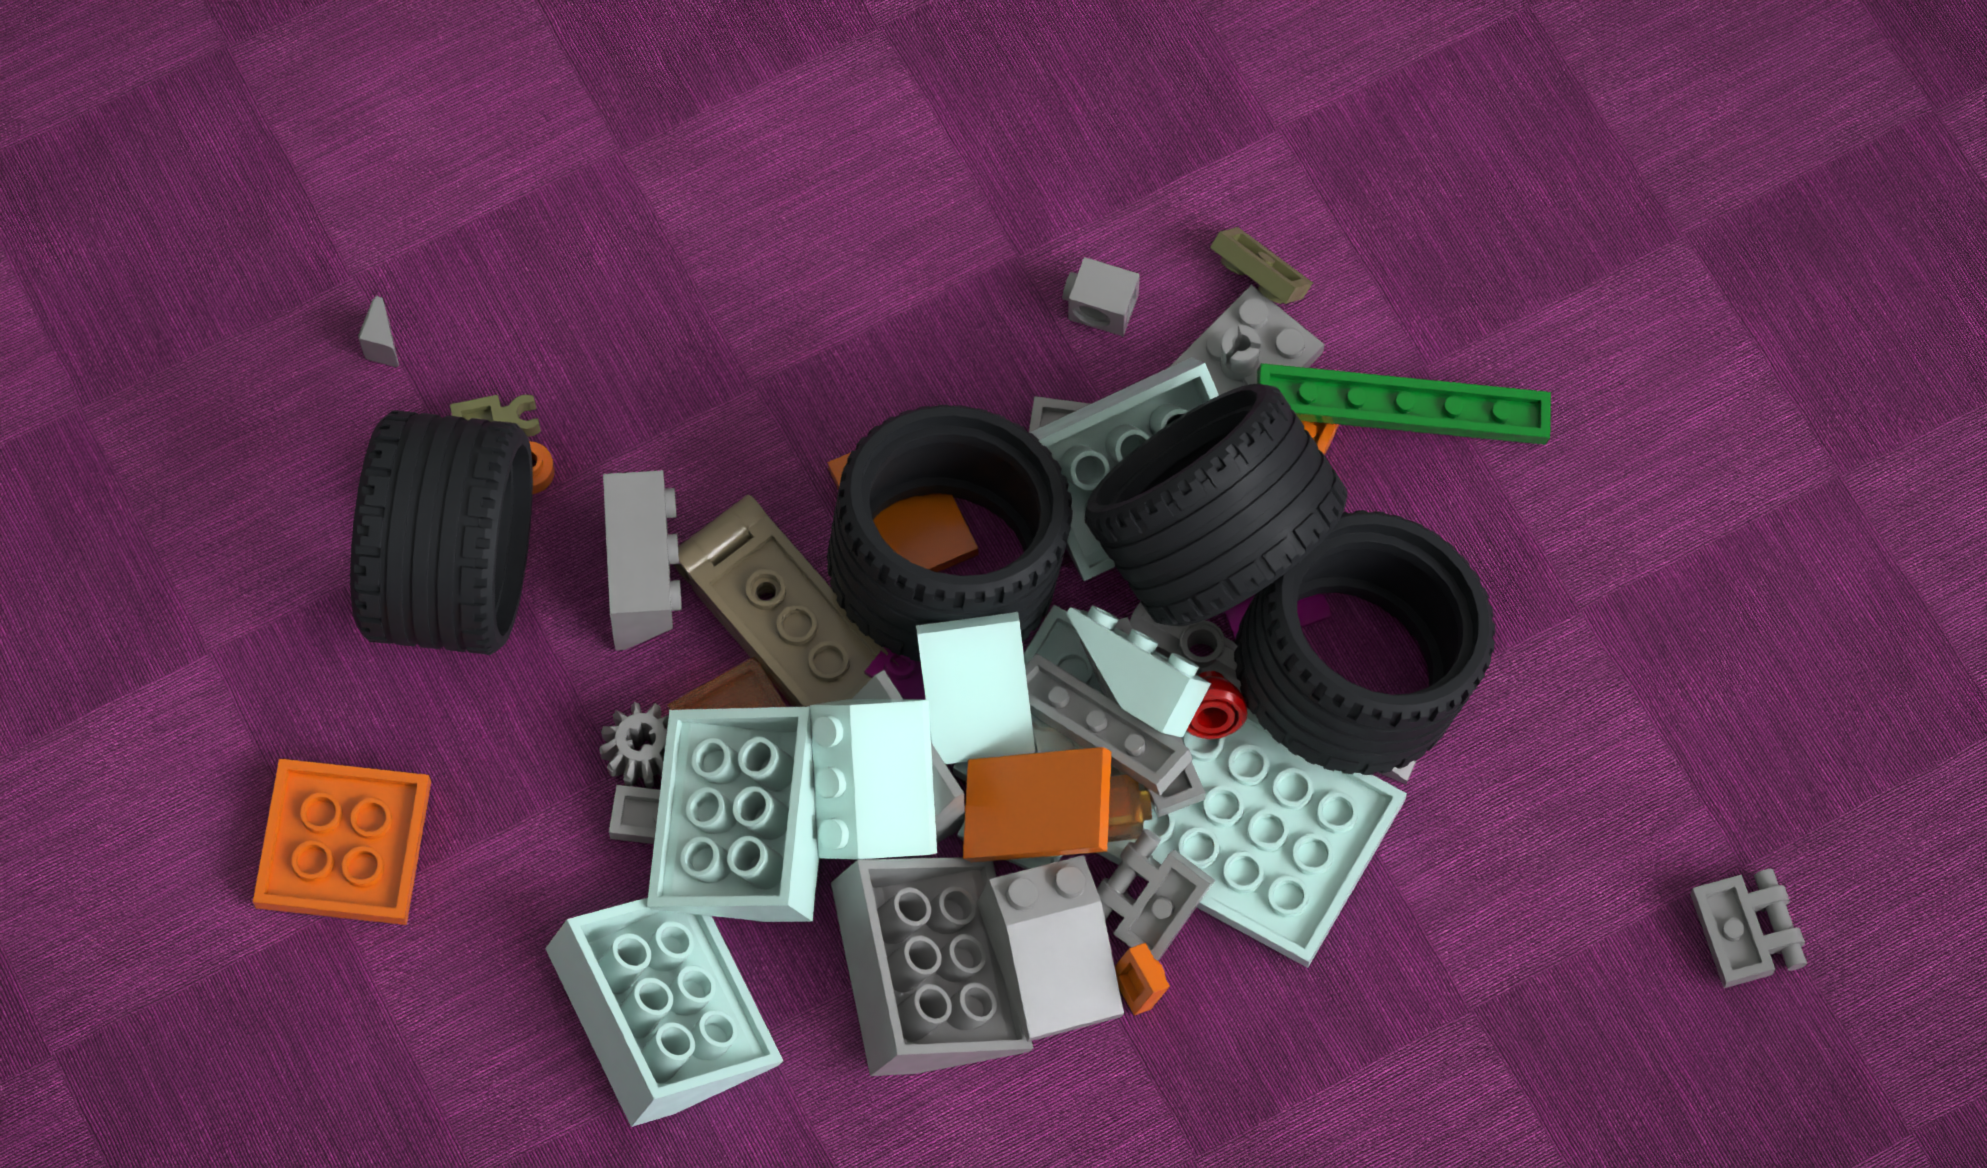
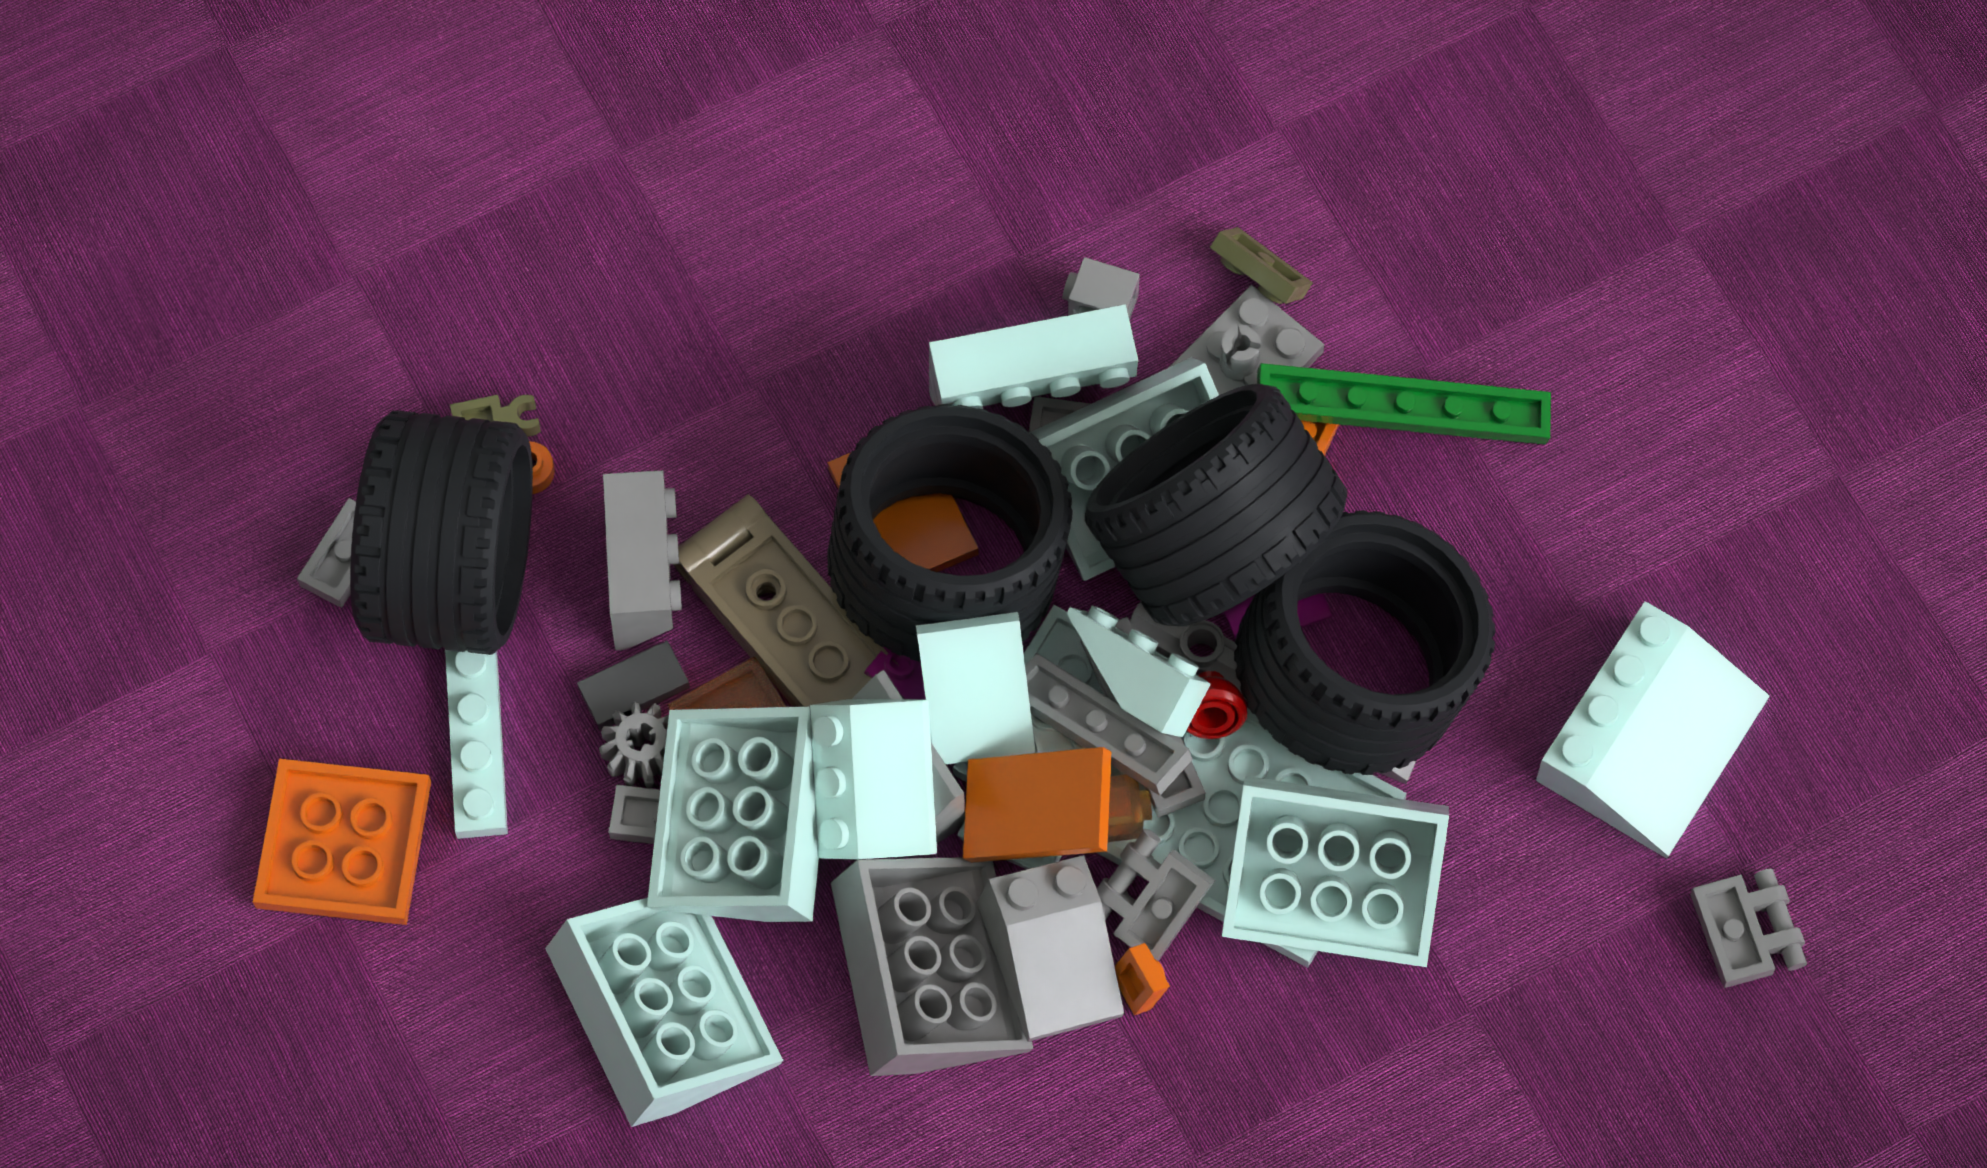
light grey slope [358,296,399,367] -> none
none -> light grey plate [297,498,356,608]
none -> light aqua plate [445,650,508,839]
none -> dark grey tile [577,640,690,731]
none -> light aqua slope [929,304,1138,409]
none -> light aqua slope [1222,776,1449,967]
none -> light aqua slope [1536,601,1769,859]

